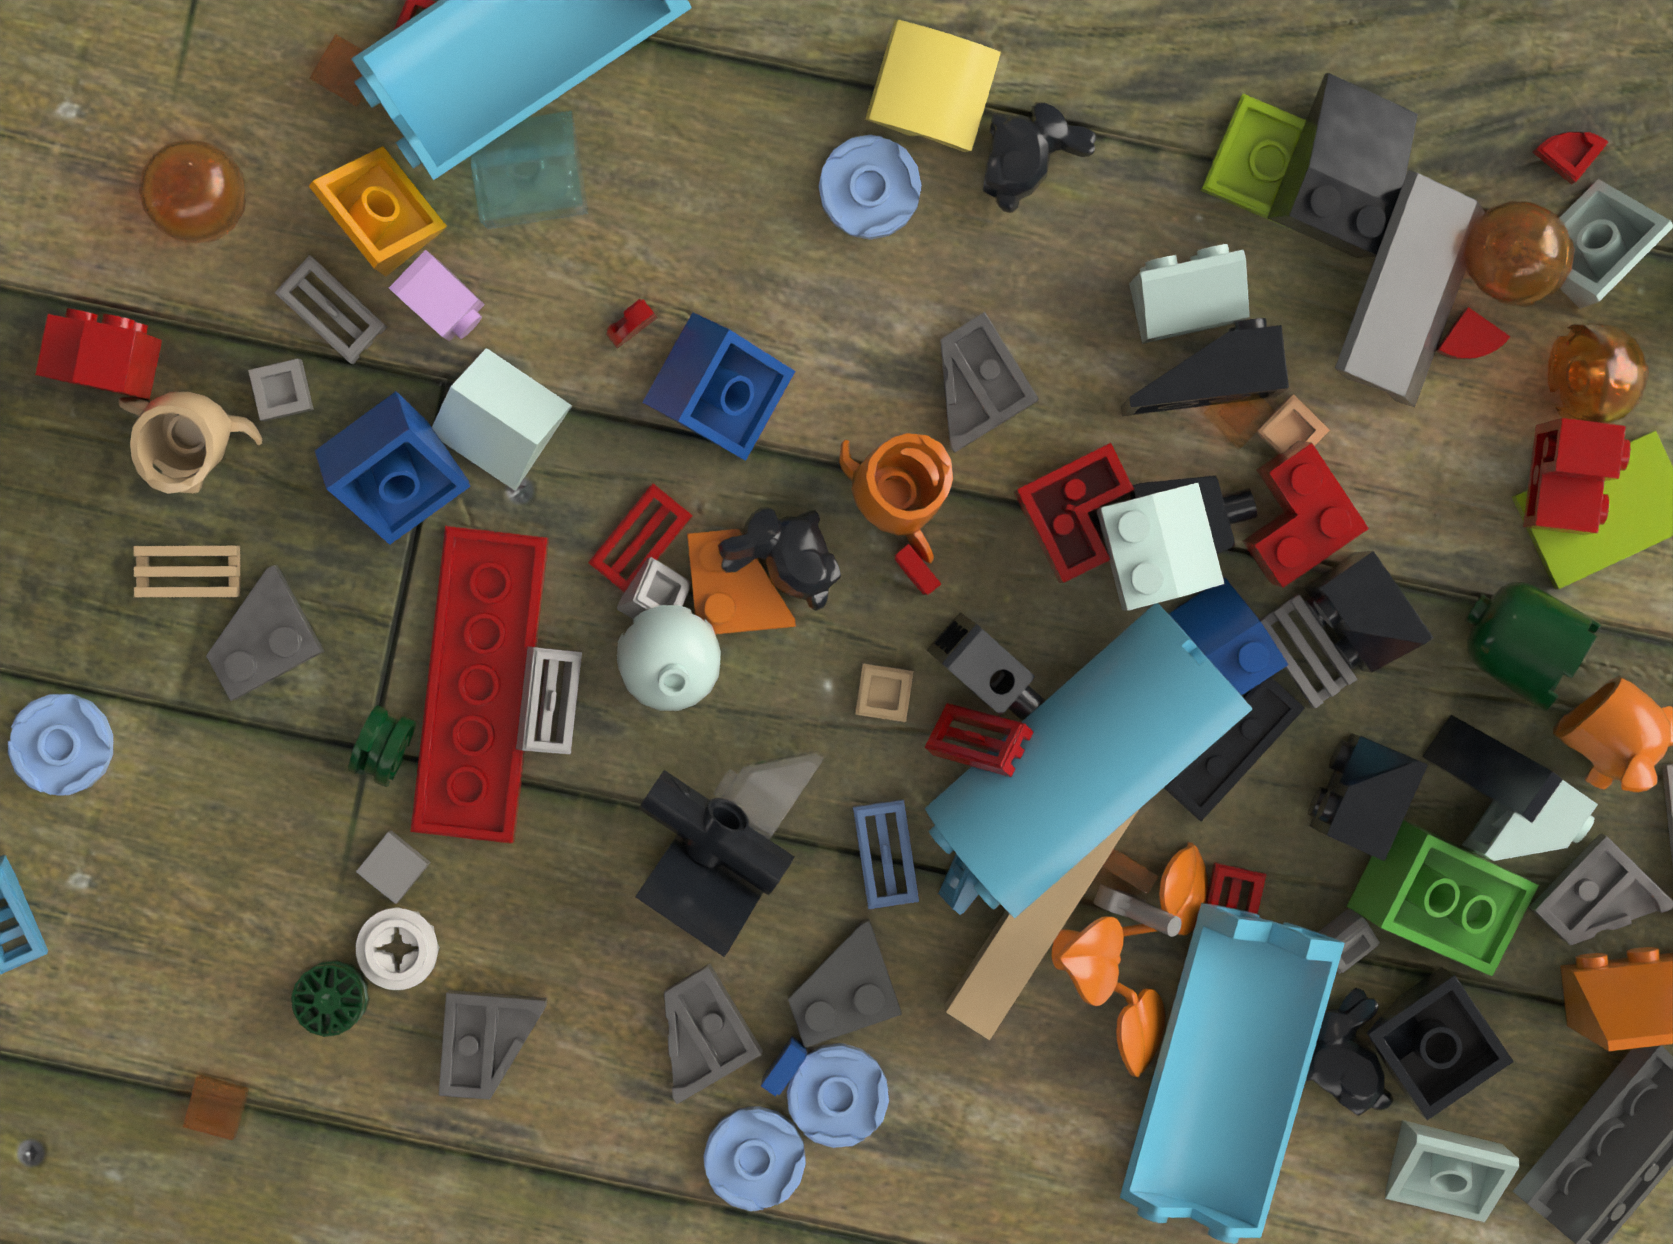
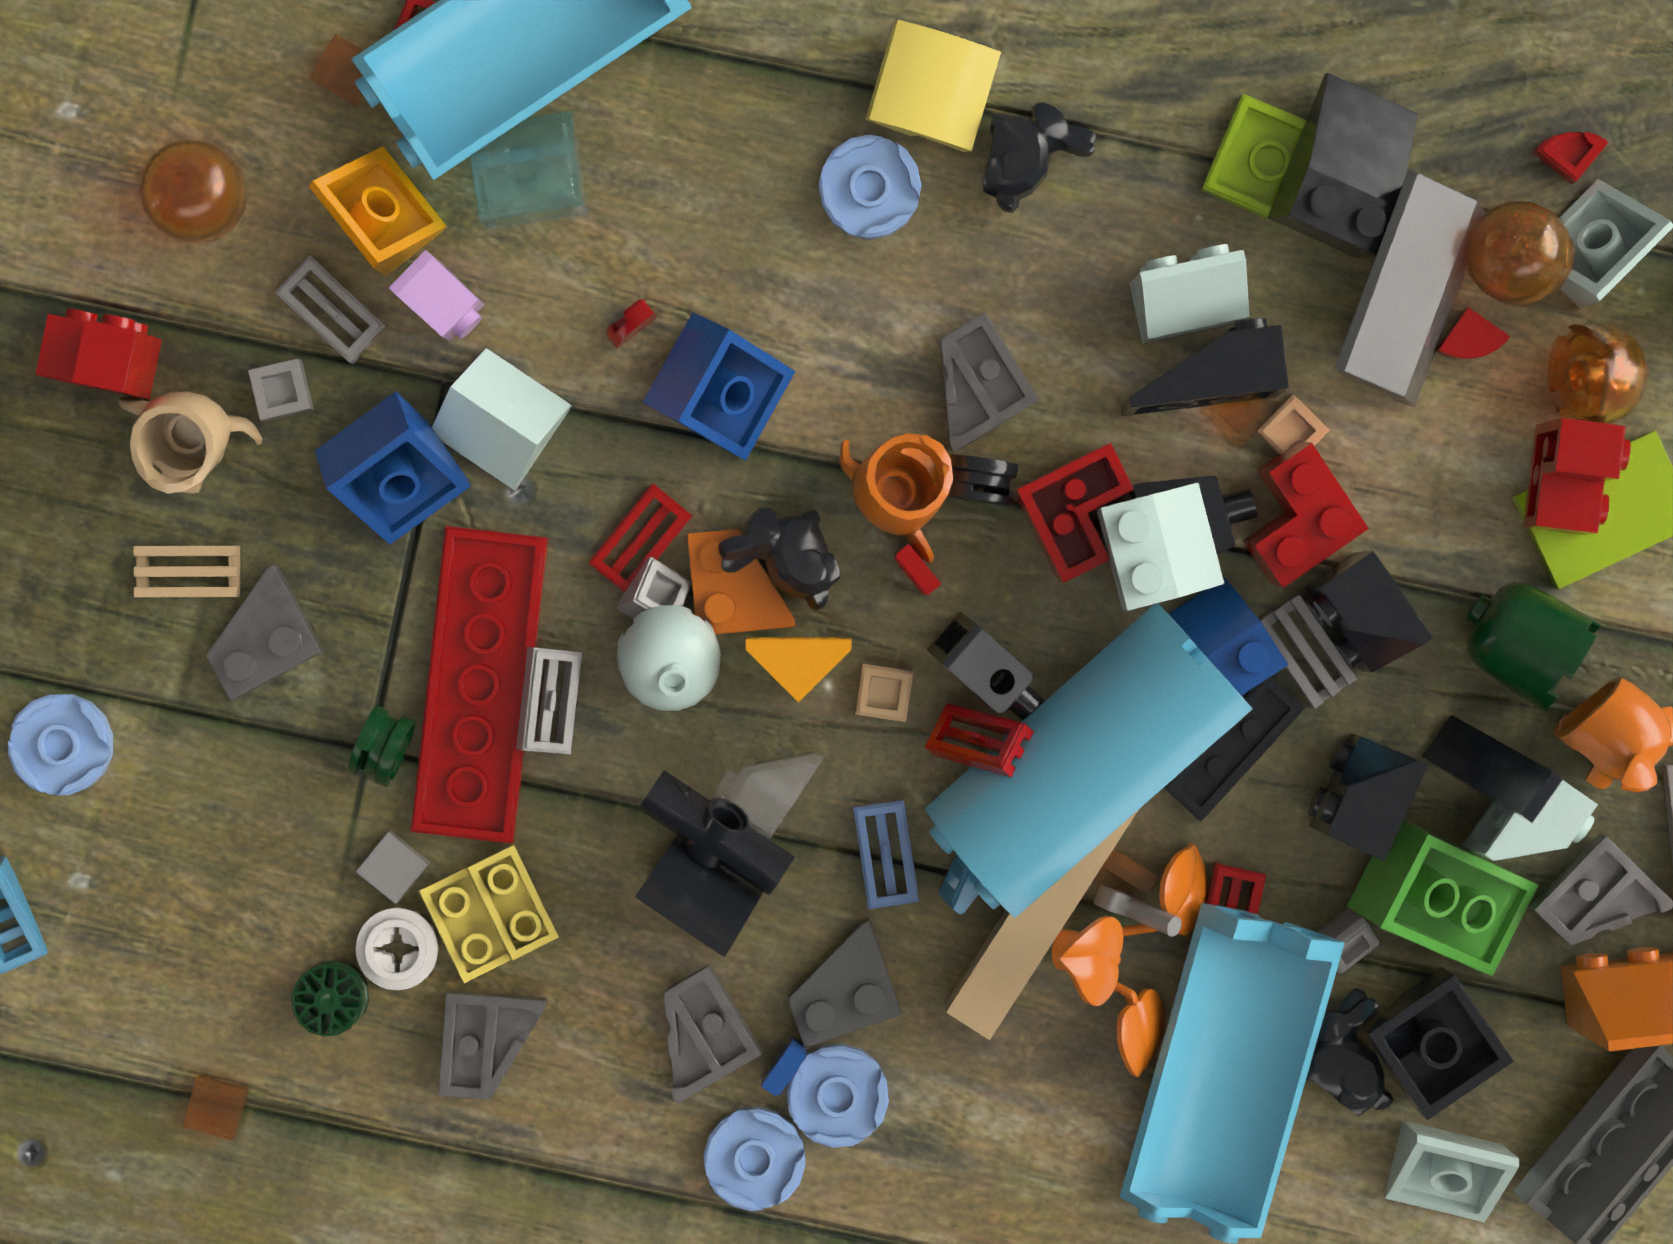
none -> light yellow slope [418,845,559,983]
none -> light orange slope [746,637,852,703]
none -> black wheel [947,454,1019,506]

